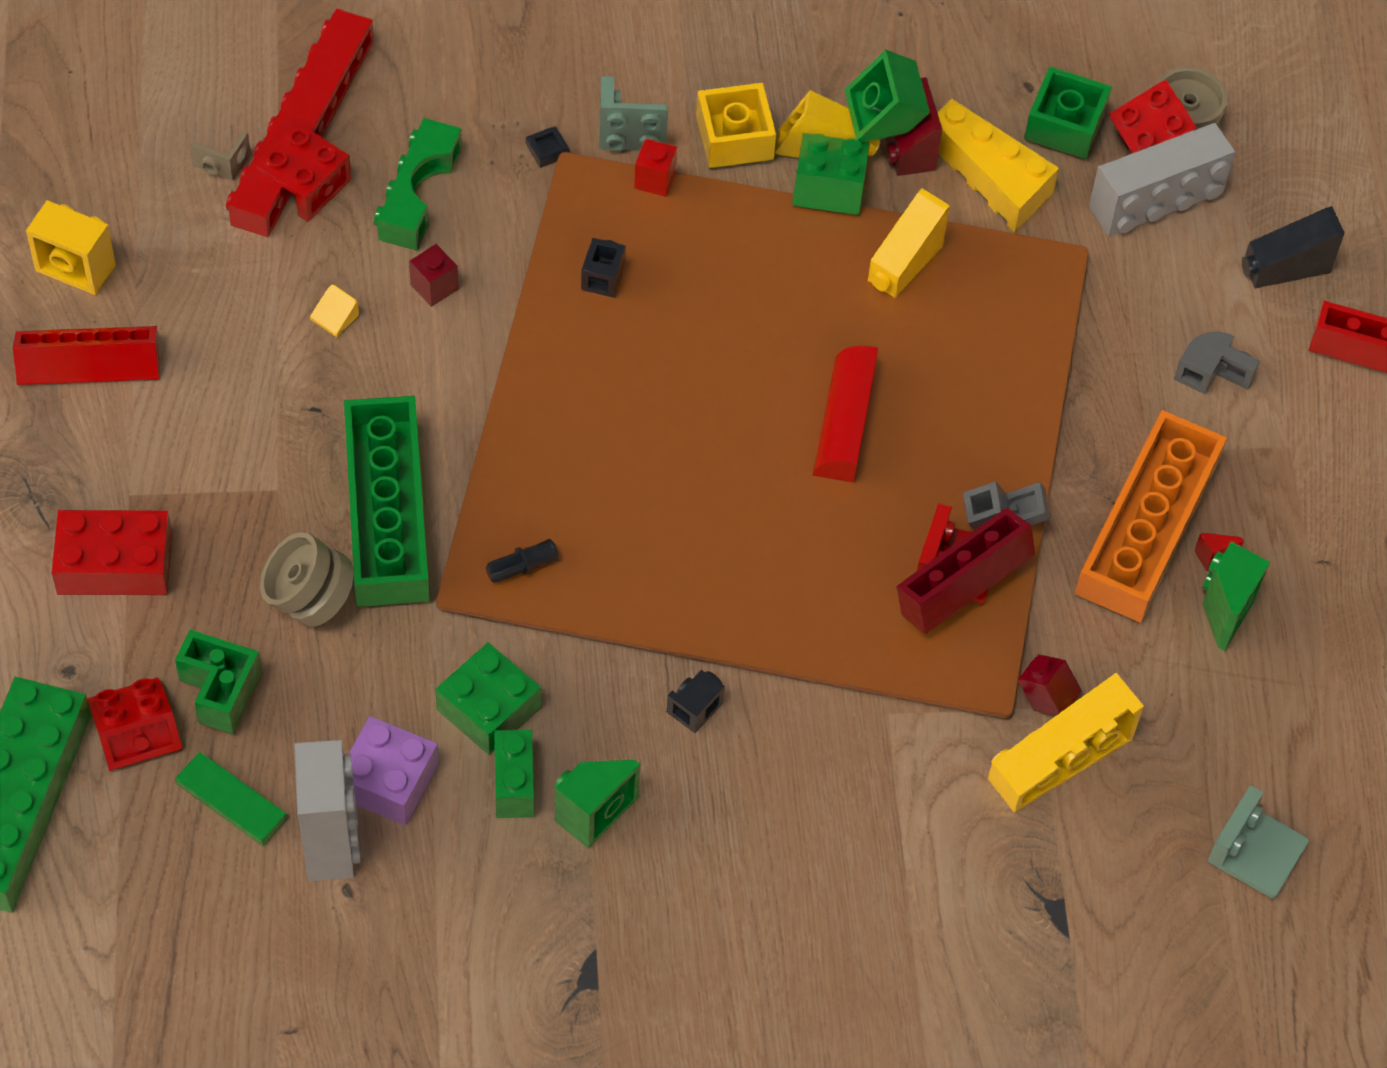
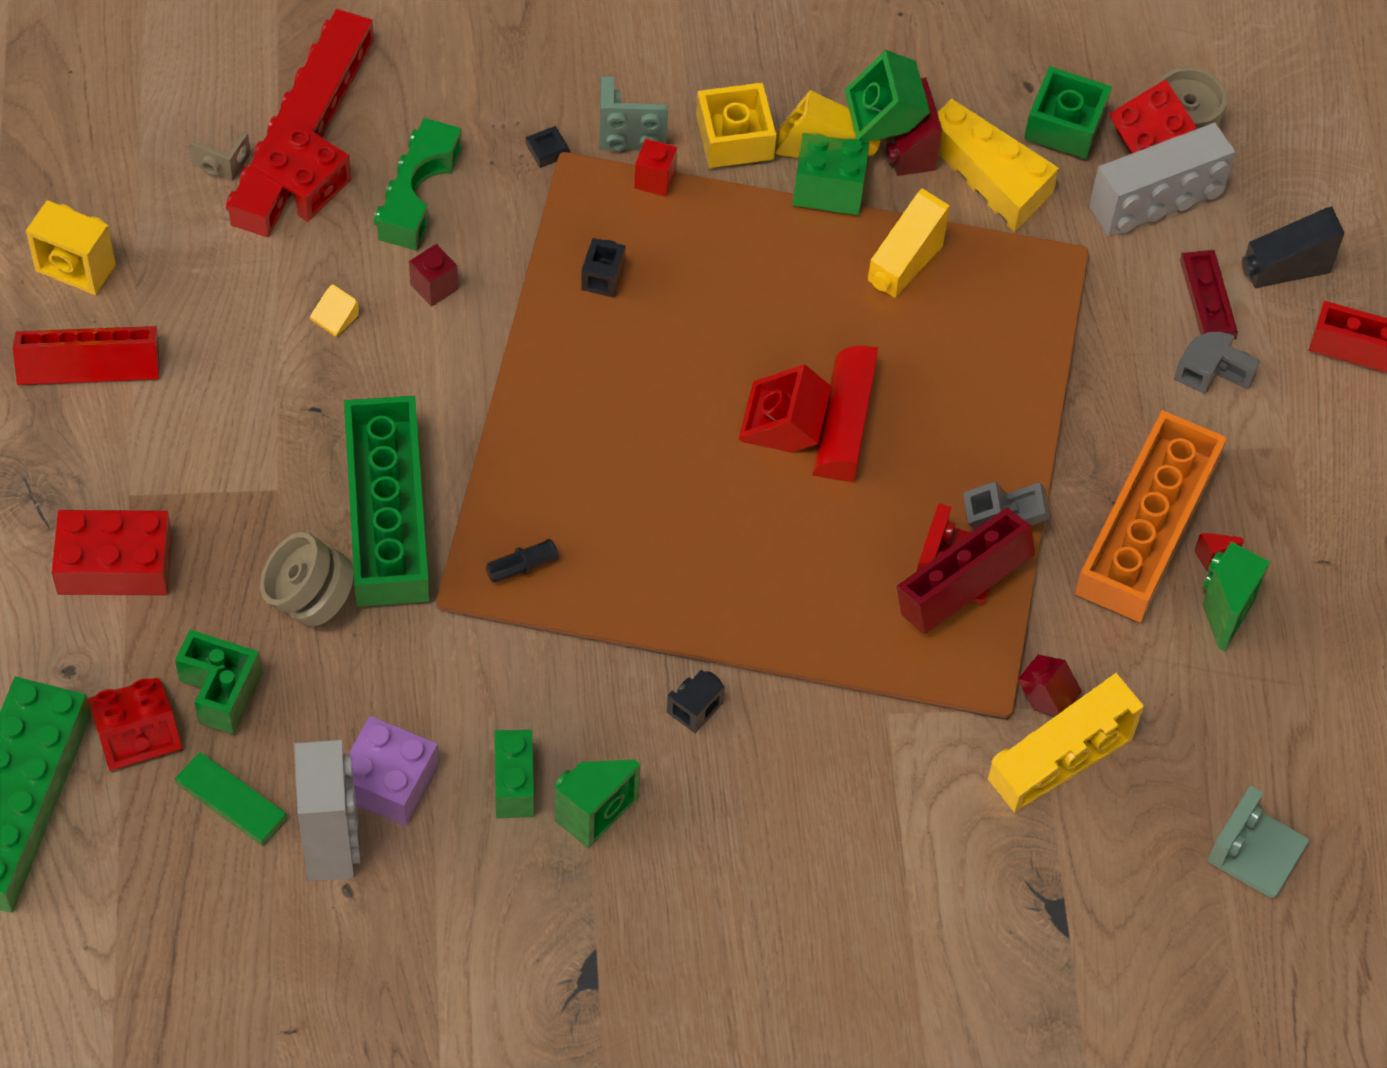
green brick [435,642,541,755] -> none
none -> red slope [738,364,832,452]
none -> dark red tile [1180,249,1238,340]

